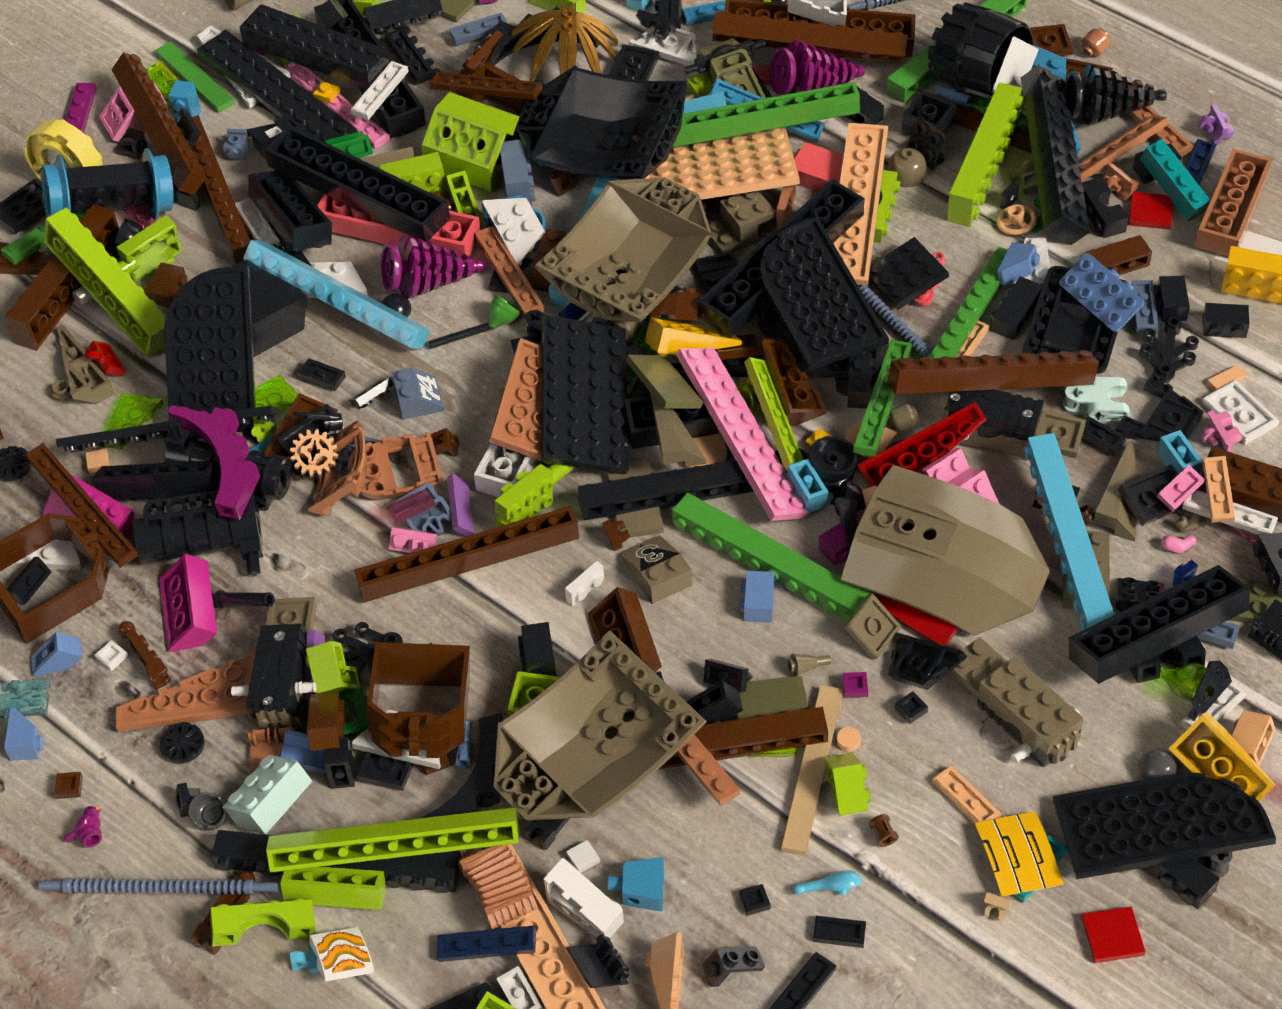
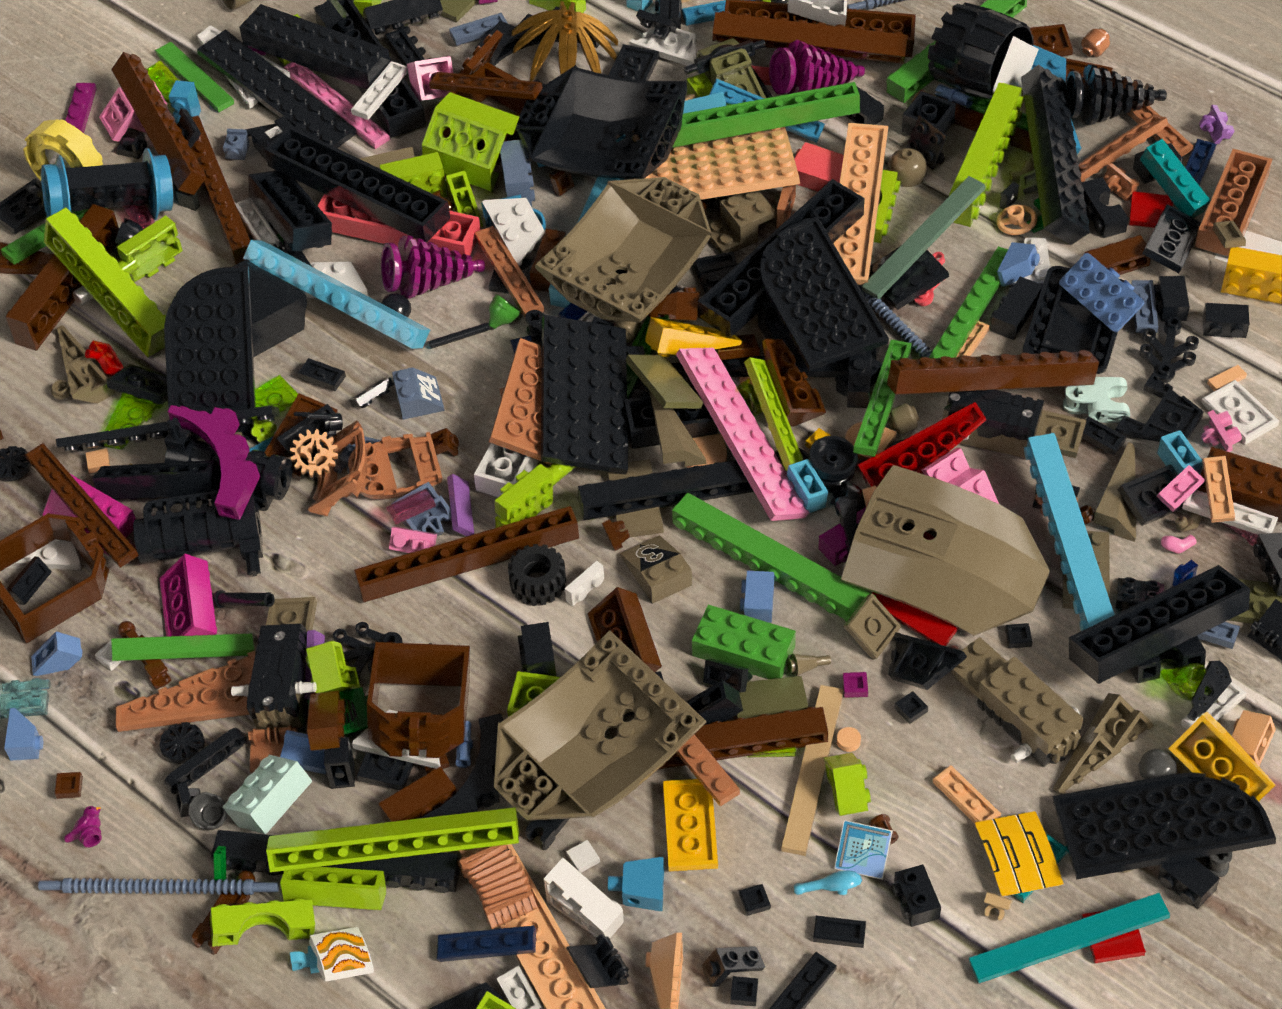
reddish brown brick [144,262,187,308] -> none
yellow plate [313,81,340,104] -> none
green panel [325,131,373,158] -> none
none -> black plate [107,364,168,404]
none -> bright green tile [111,633,254,661]
none -> black beam [164,728,246,794]
none -> green piece [214,846,226,882]
none -> reddish brown brick [378,766,457,822]
none -> bright pink brick [407,56,453,101]
none -> black tyre [508,544,566,606]
none -> yellow plate [663,779,718,872]
none -> bright green brick [692,604,796,679]
none -> black plate [730,976,758,1007]
none -> piece [834,820,893,880]
none -> sand green tile [862,176,986,300]
none -> black brick [891,864,941,927]
none -> teal tile [969,893,1170,984]
none -> black tile [1005,623,1033,649]
none -> dark tan wedge [1053,693,1154,795]
none -> black tile [1142,205,1201,274]
none -> dark tan tile [1213,221,1246,248]

